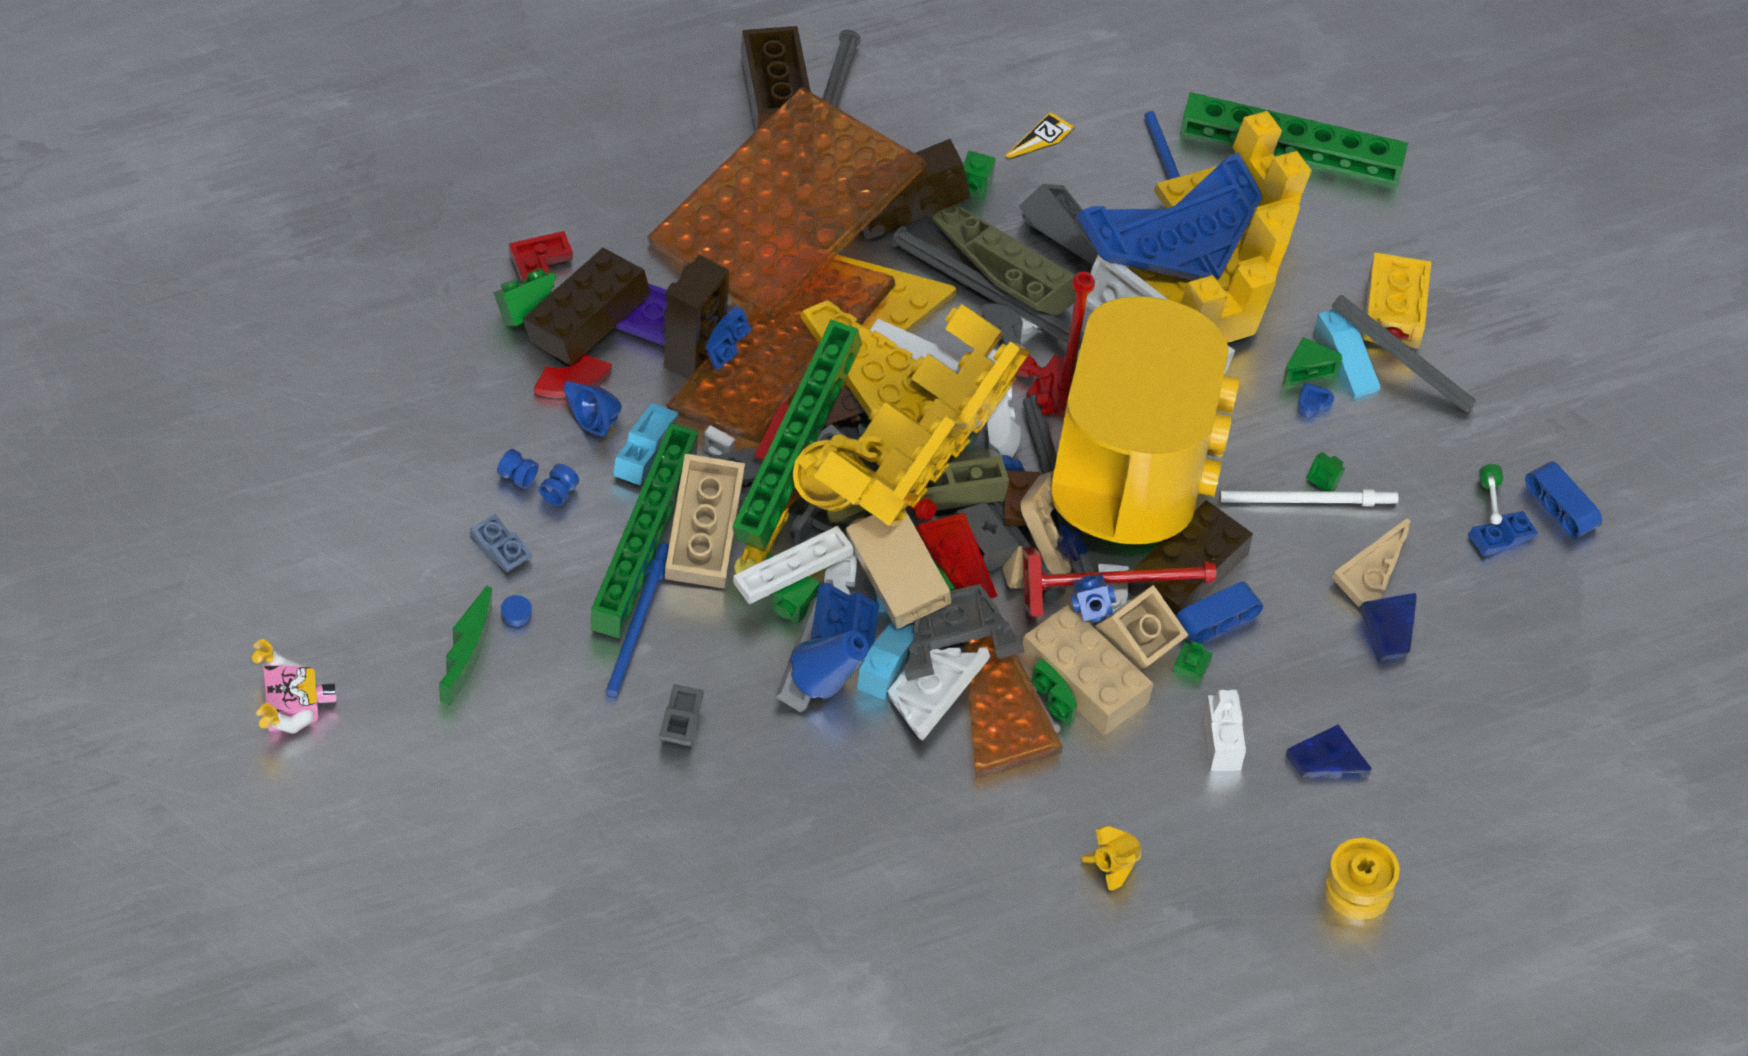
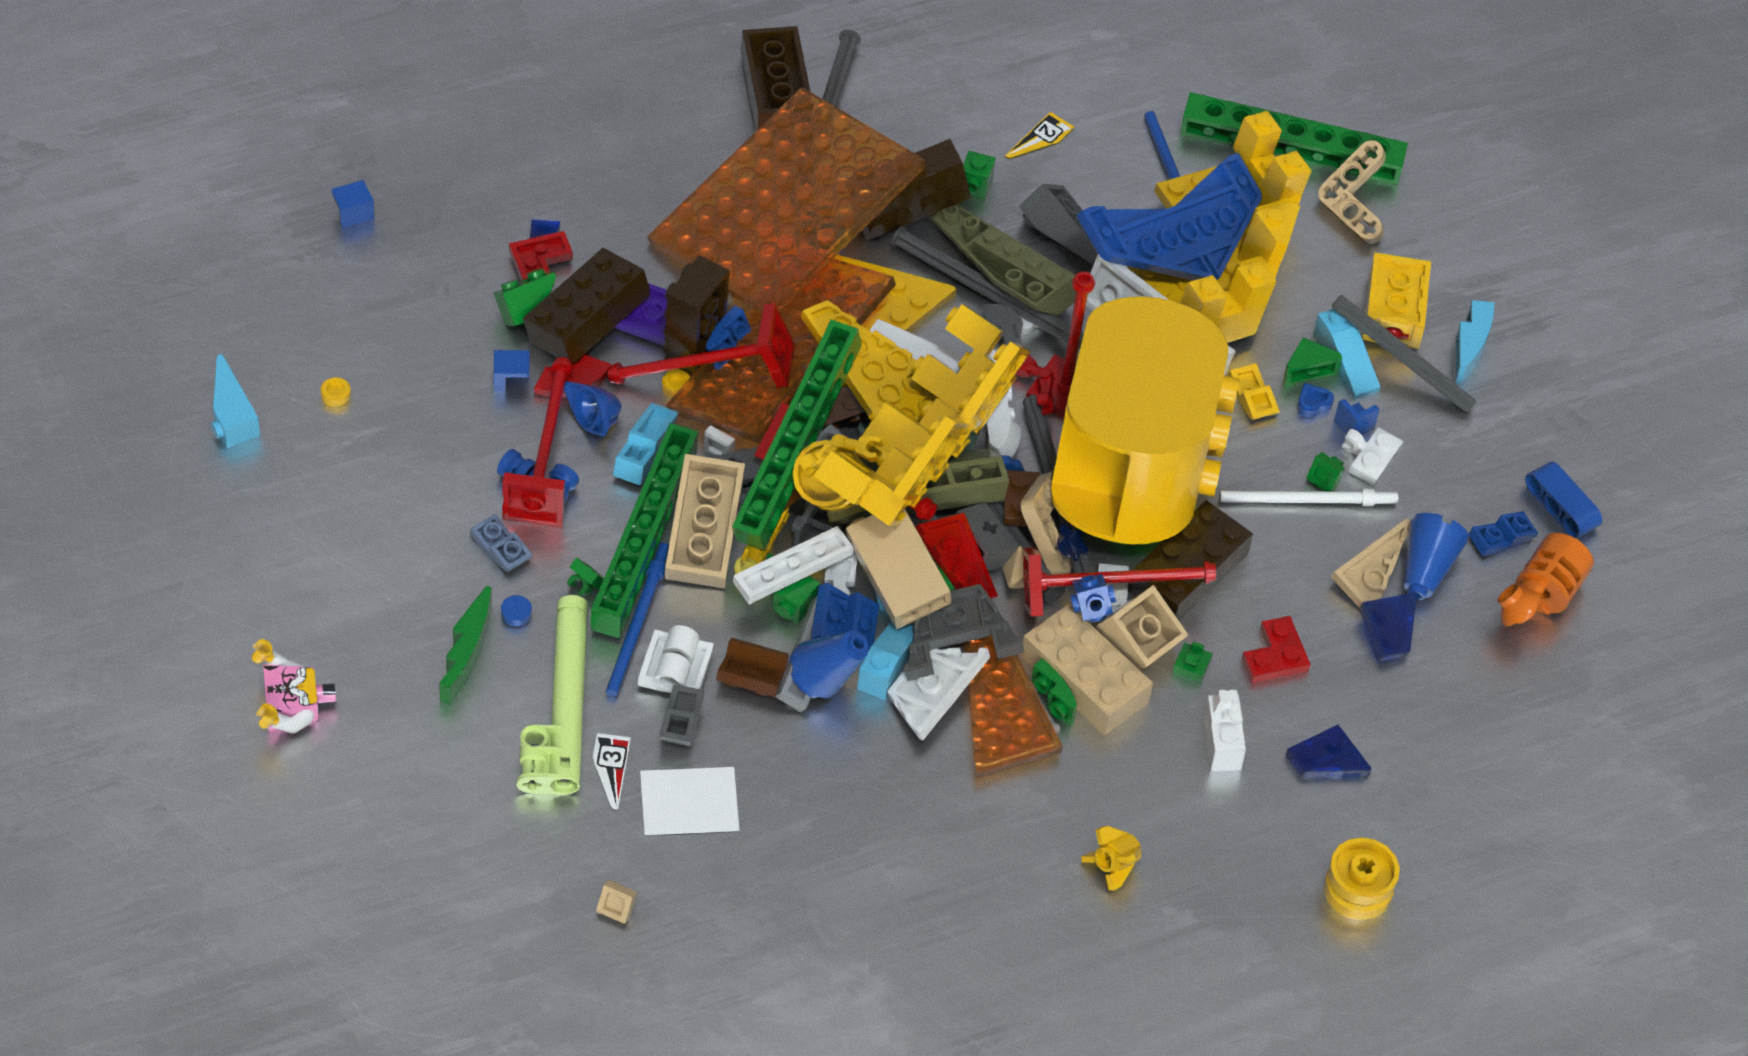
blue beam [1176,581,1264,645] -> none
hinge [1479,464,1503,525] -> none
none -> medium azure slope [211,354,260,448]
none -> yellow tile [321,377,351,407]
none -> blue panel [332,180,374,228]
none -> blue panel [493,350,530,392]
none -> red tile [502,357,573,528]
none -> yellowish green piece [516,595,588,795]
none -> clear blue tile [530,219,560,238]
none -> green tile [567,557,604,598]
none -> sticker [592,733,631,810]
none -> tan tile [596,880,637,924]
none -> red tile [608,303,795,388]
none -> white plate [638,625,714,694]
none -> white sticker [640,767,740,835]
none -> yellow tile [662,369,692,399]
none -> reddish brown bracket [716,638,789,697]
none -> yellow slope [1227,363,1280,420]
none -> red plate [1242,616,1311,683]
none -> tan beam [1318,140,1386,244]
none -> blue panel [1334,399,1380,435]
none -> white plate [1342,427,1404,487]
none -> blue cone [1404,513,1469,600]
none -> medium azure slope [1455,300,1495,385]
none -> orange cylinder [1497,533,1594,627]

